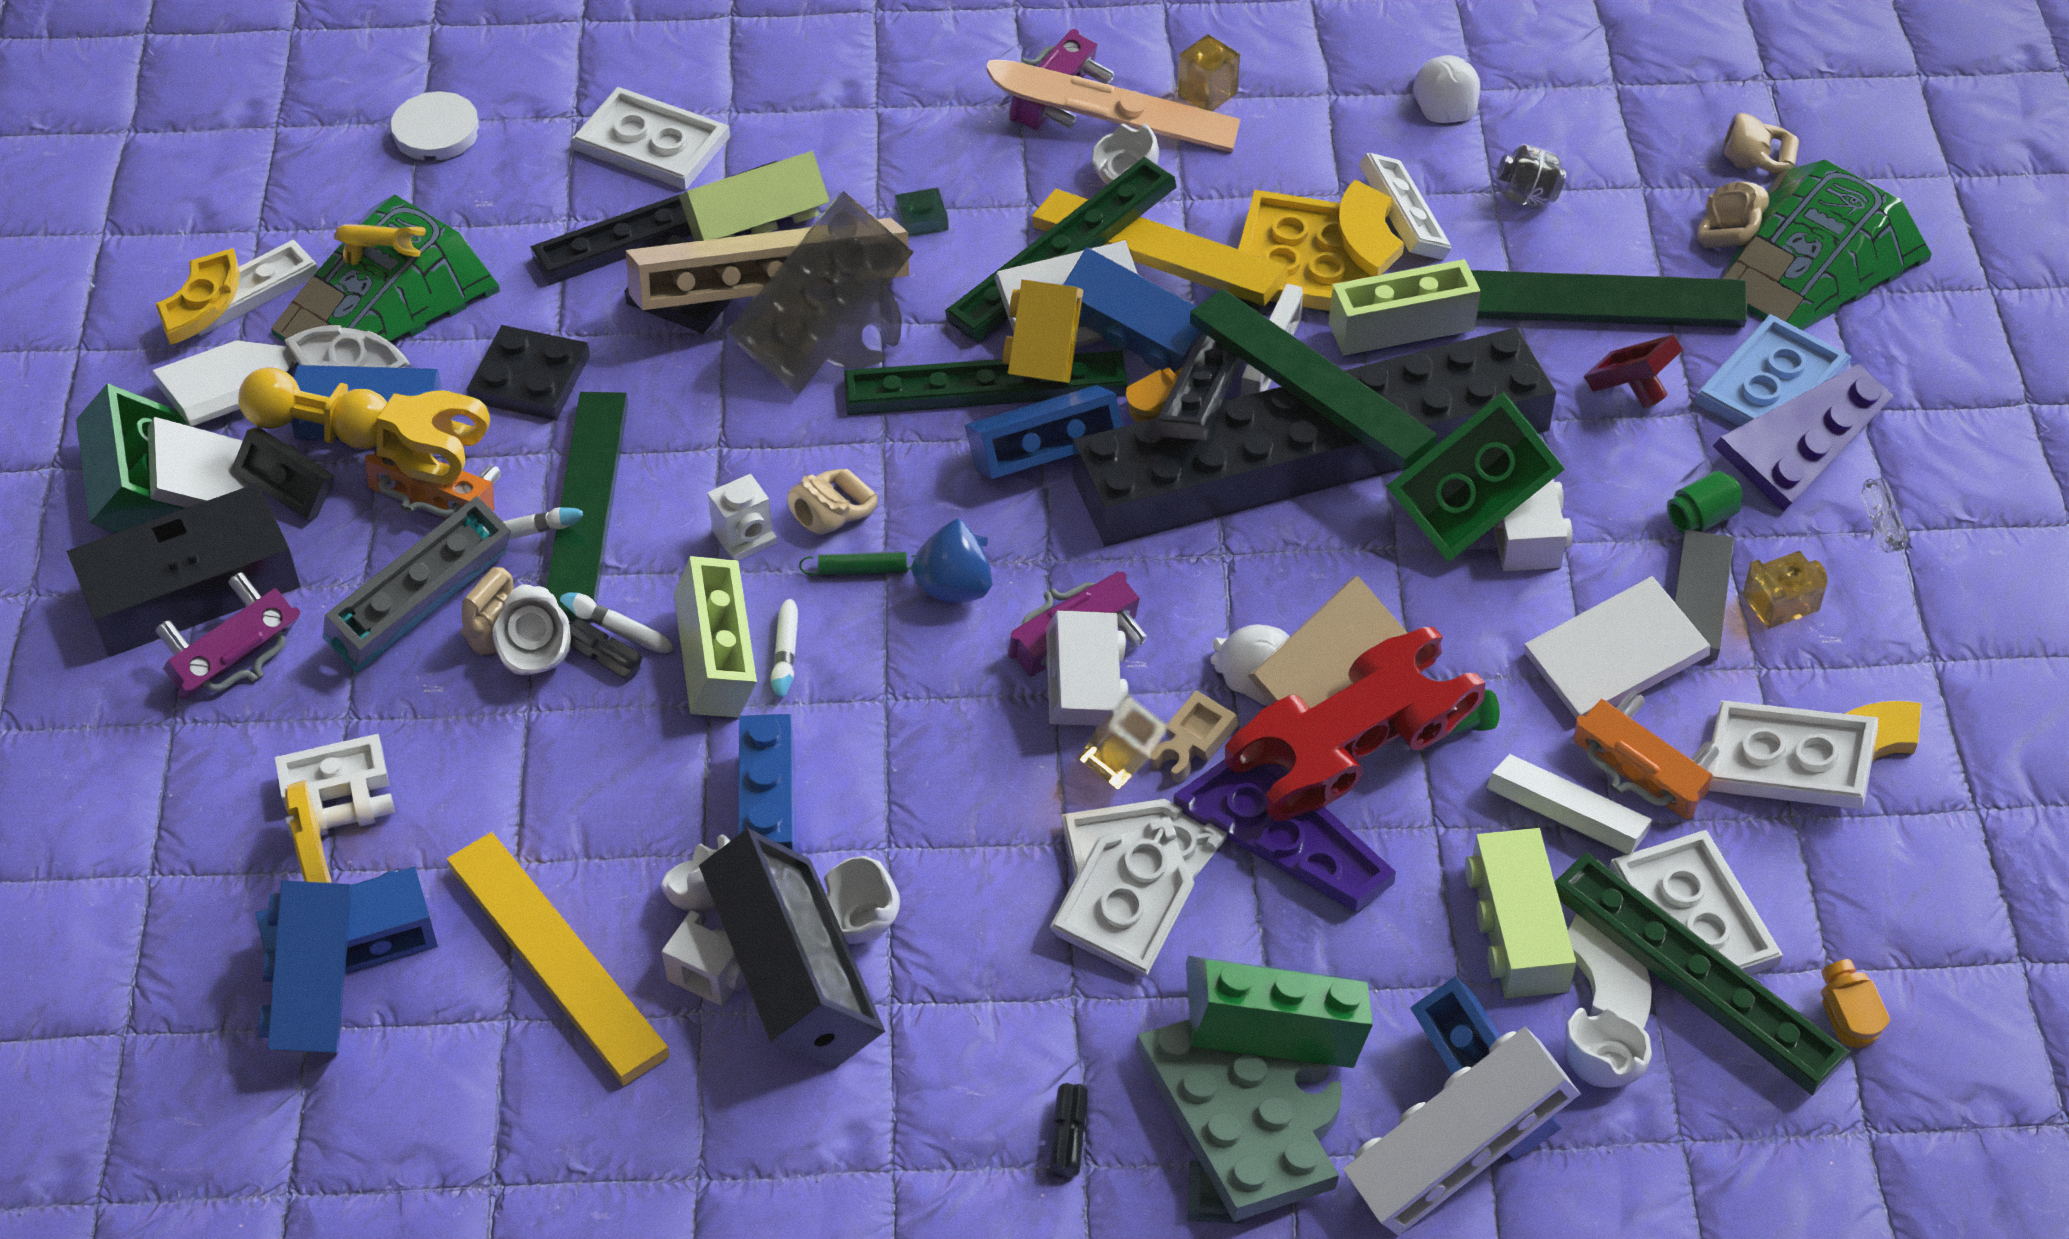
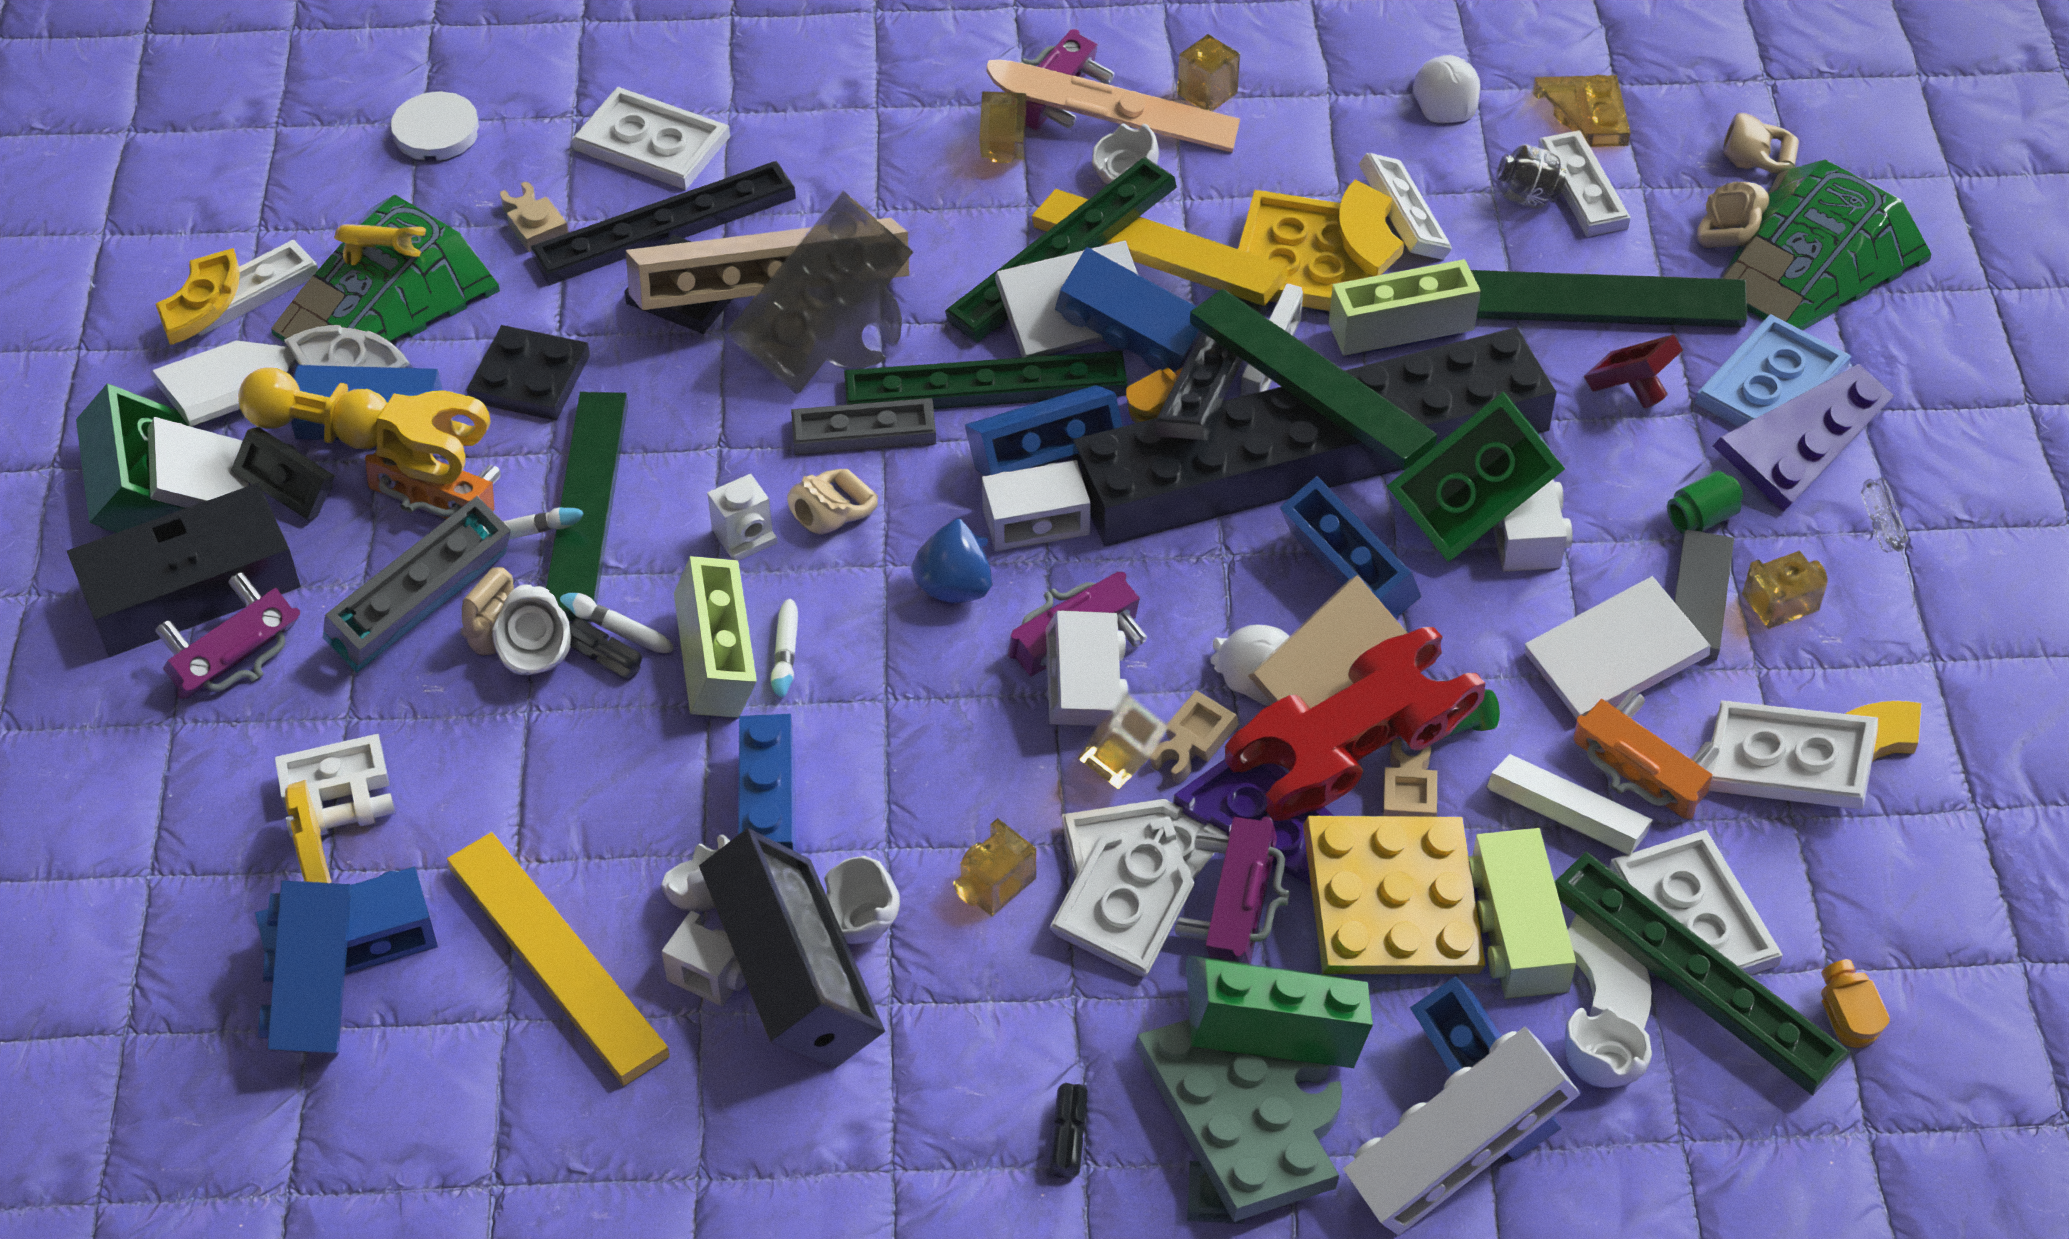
yellowish green brick [679,151,830,242] -> none
green piece [799,551,916,576] -> none
plate [895,187,949,237] -> none
yellow brick [1002,279,1083,383] -> none
none -> tan plate [500,181,568,252]
none -> dark grey tile [791,398,937,455]
none -> clear yellow brick [954,818,1036,917]
none -> clear yellow brick [979,91,1027,163]
none -> white brick [982,460,1090,552]
none -> magenta piece [1175,817,1290,964]
none -> blue brick [1279,476,1421,619]
none -> yellow plate [1303,816,1486,974]
none -> tan plate [1383,738,1437,817]
none -> clear yellow wing [1533,75,1630,147]
none -> white tile [1537,130,1631,237]

